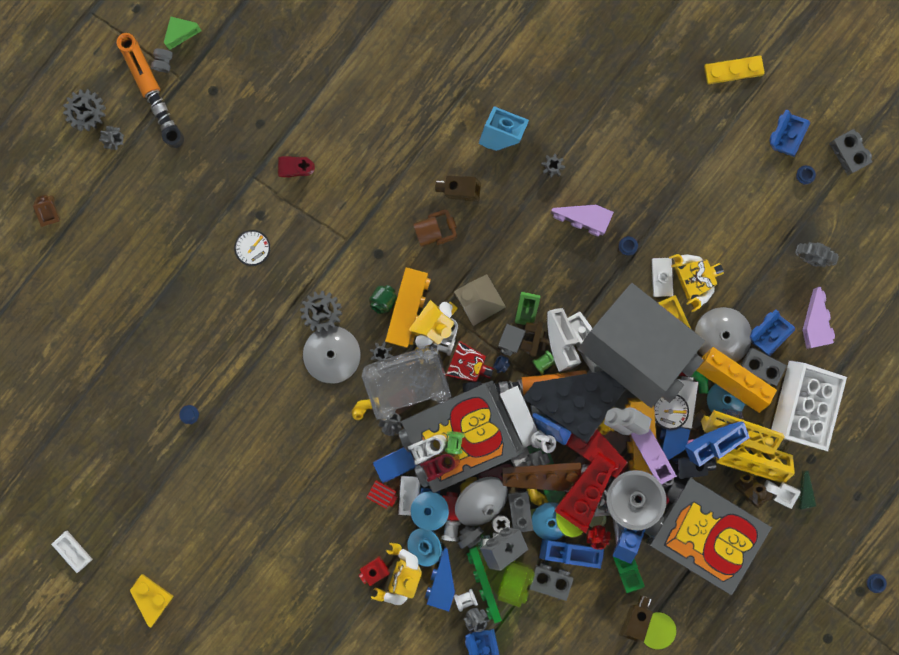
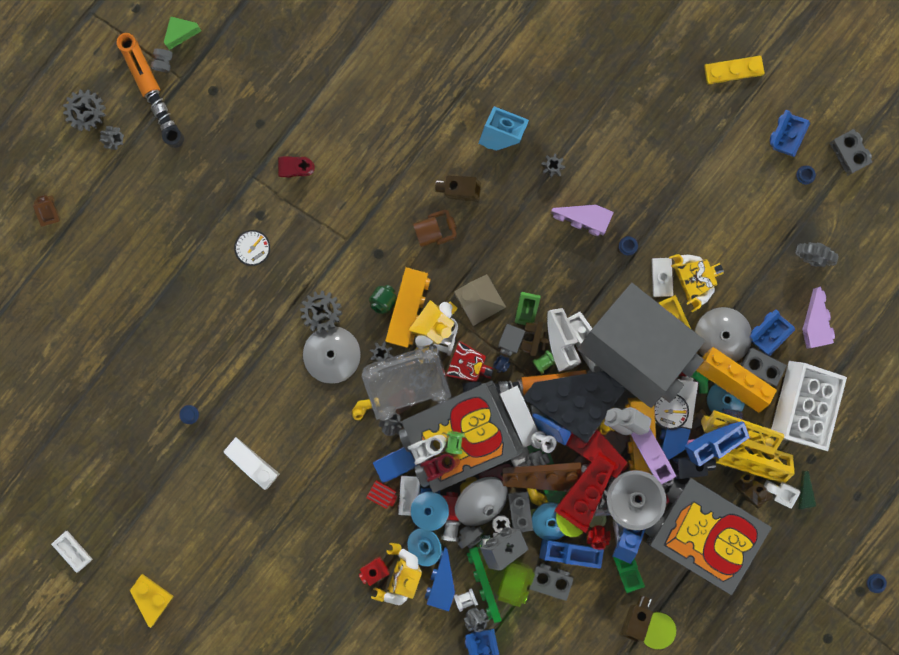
none -> white slope [224,437,280,490]

